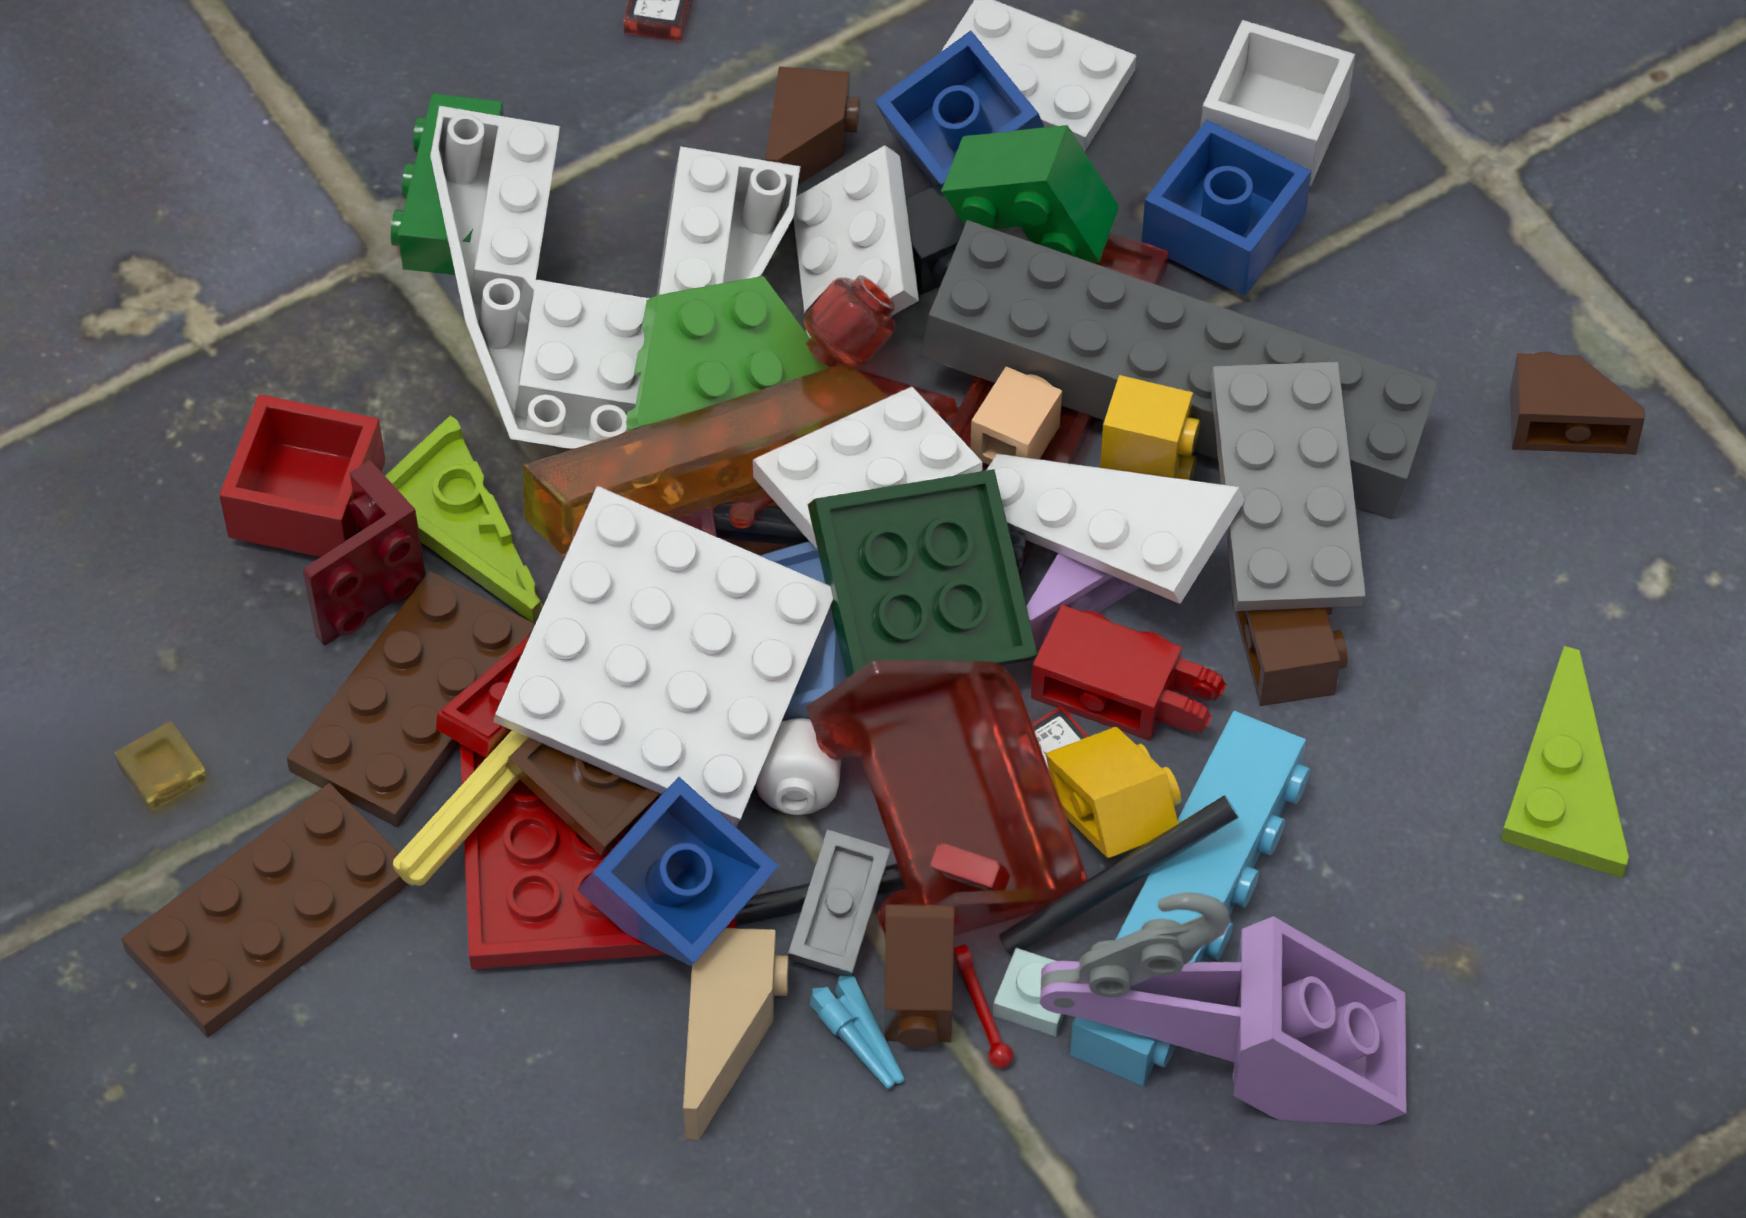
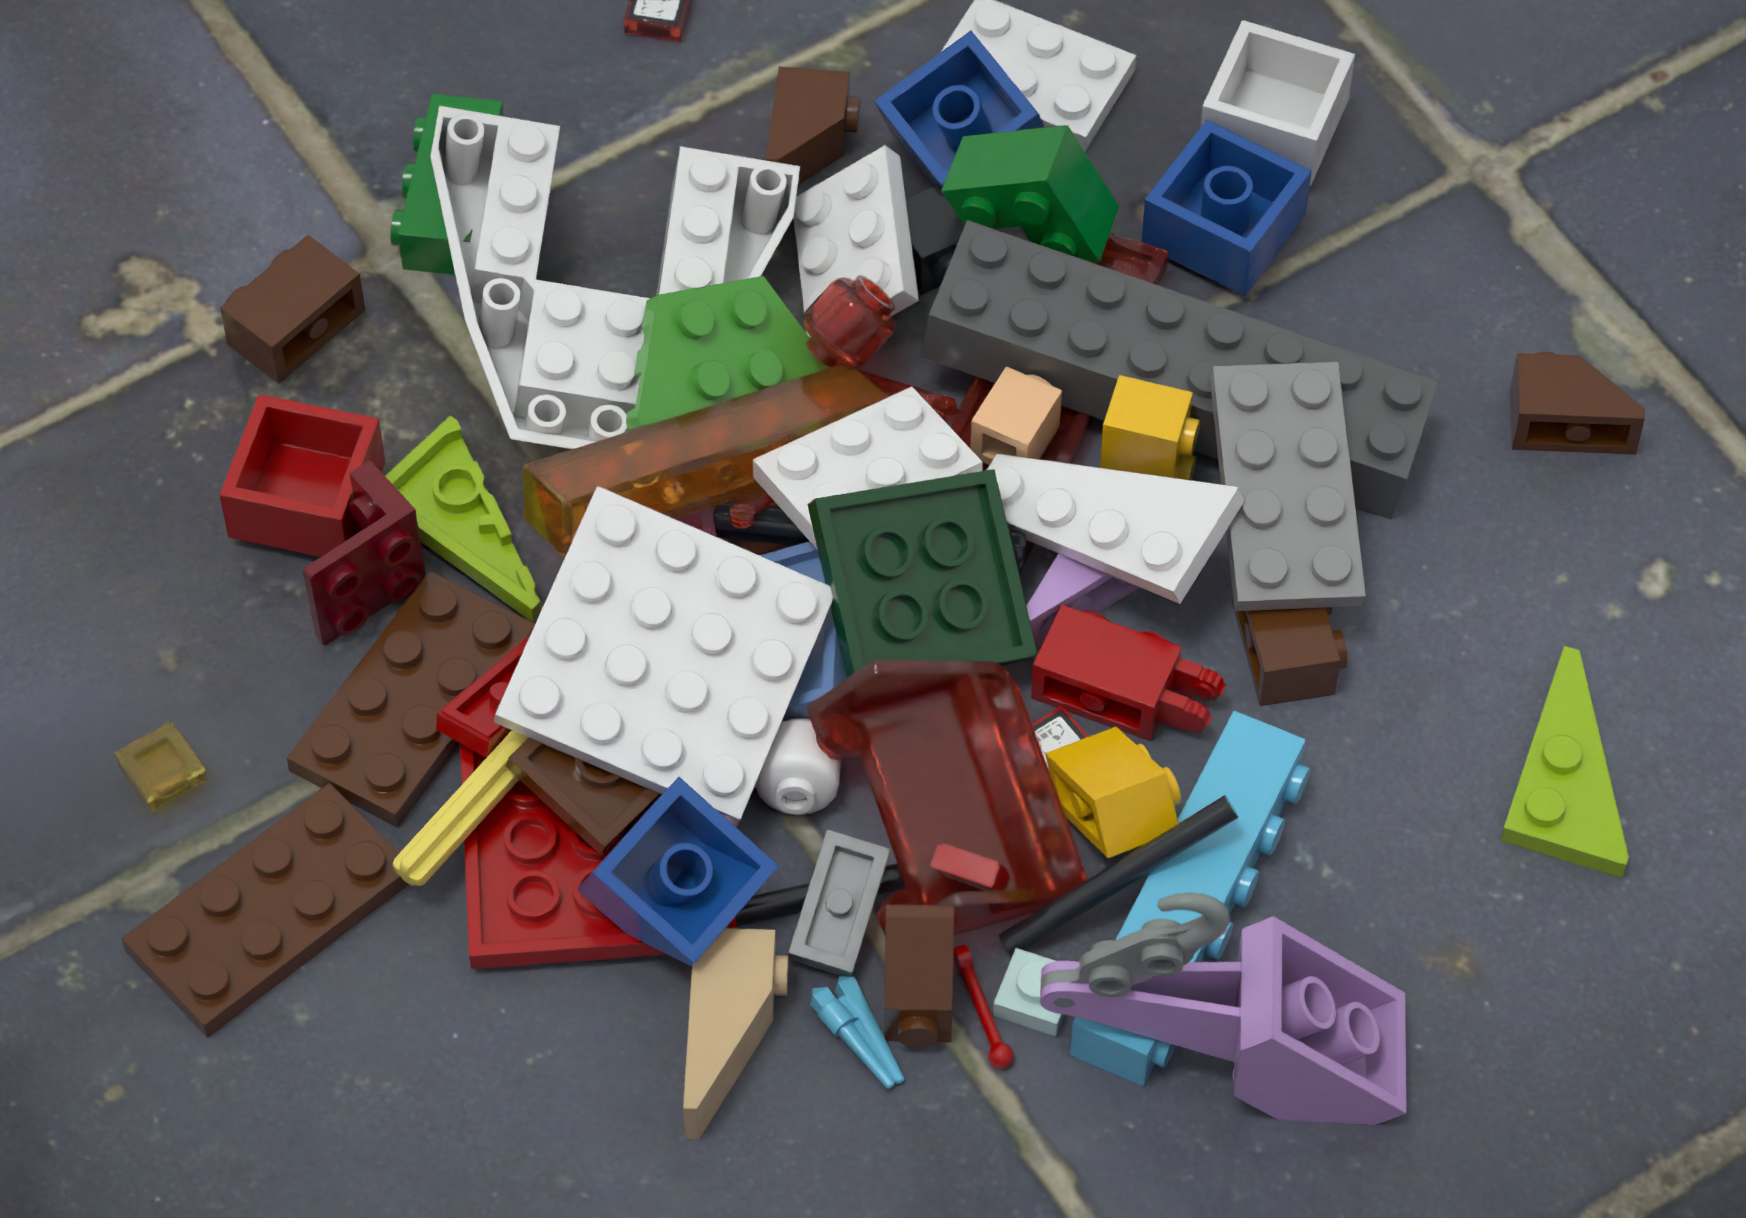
none -> reddish brown brick [220,235,365,384]

